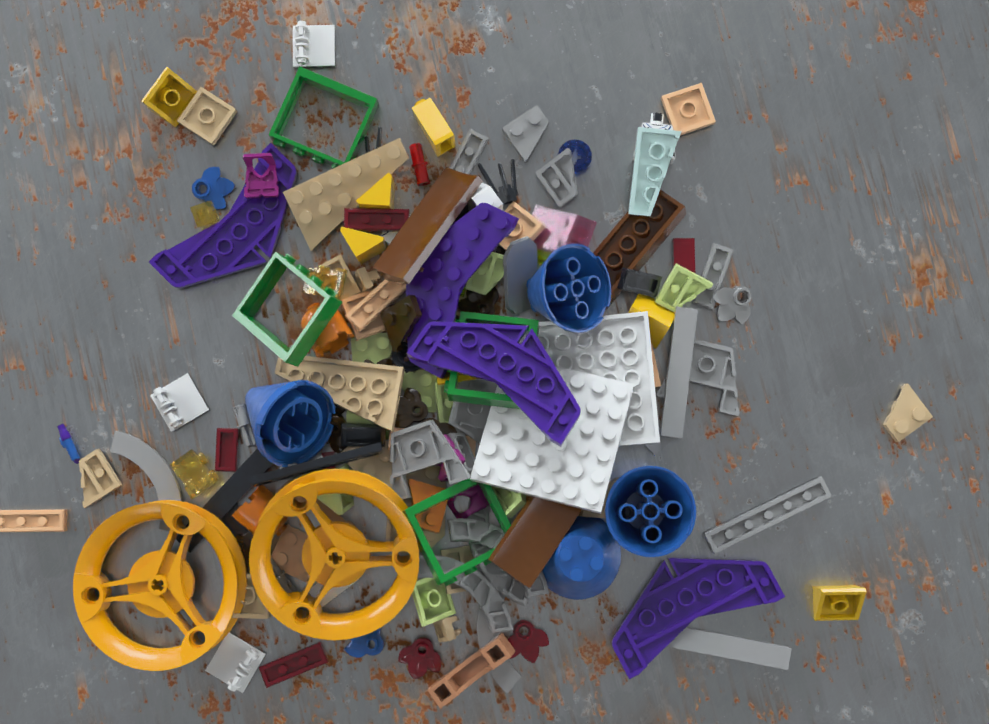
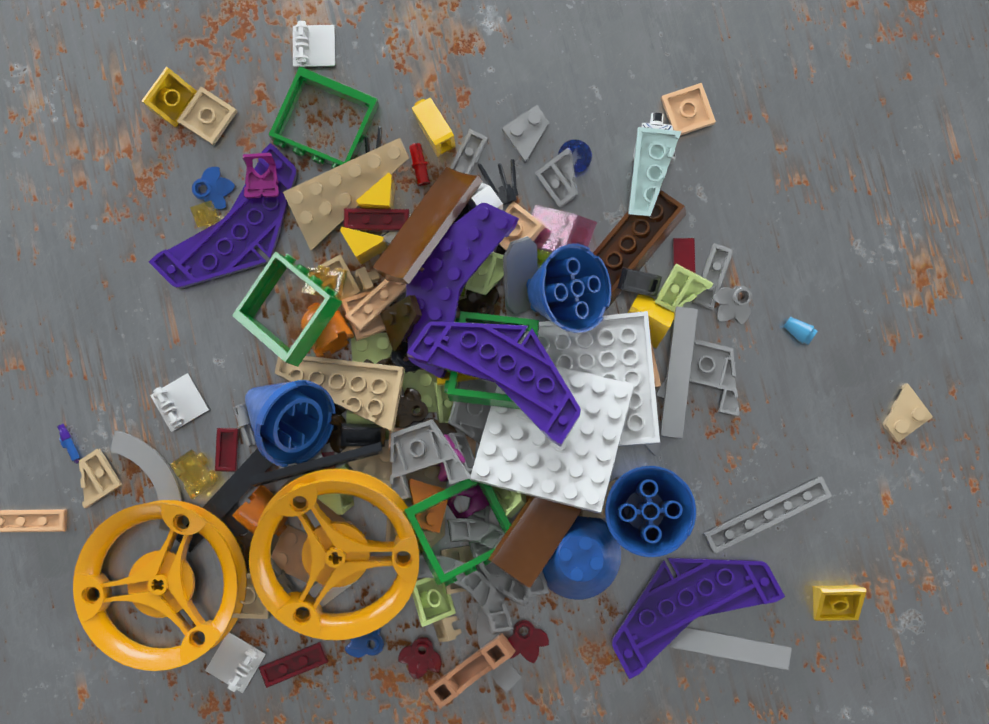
none -> dark azure cone [784,317,818,345]

